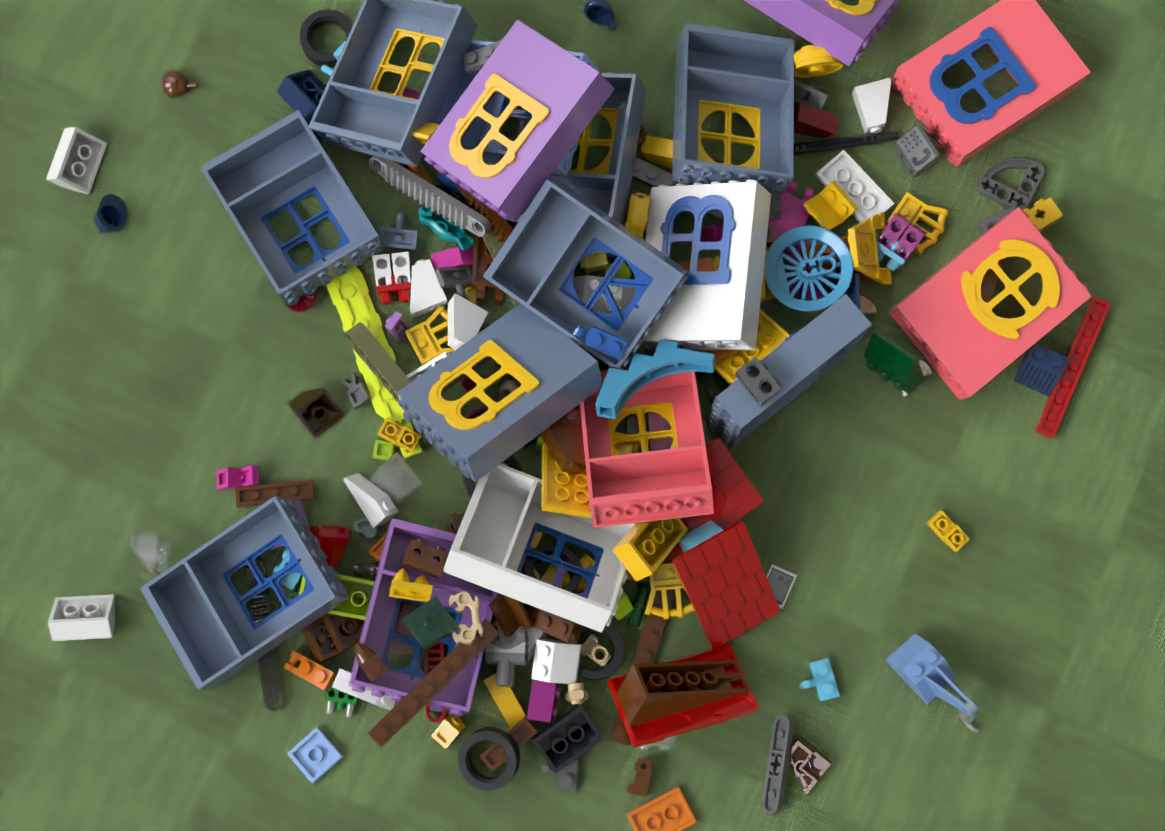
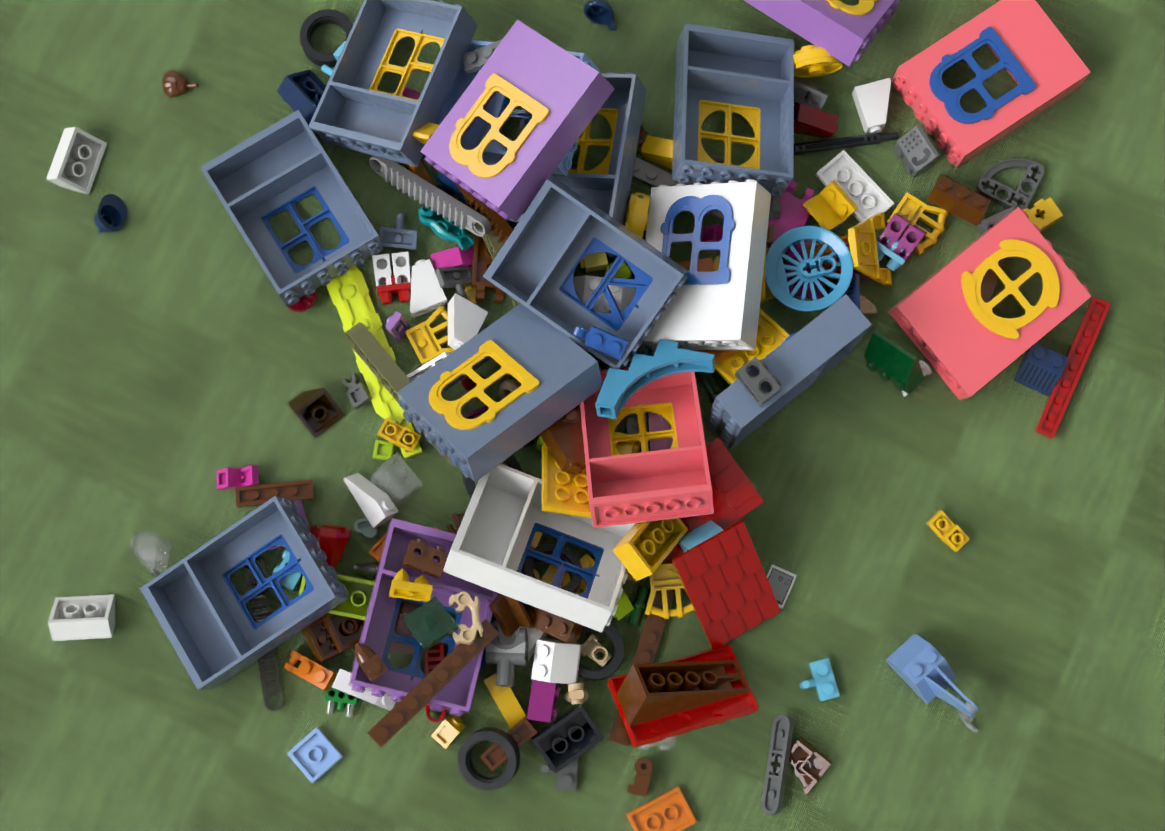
none -> reddish brown slope [927,173,991,226]

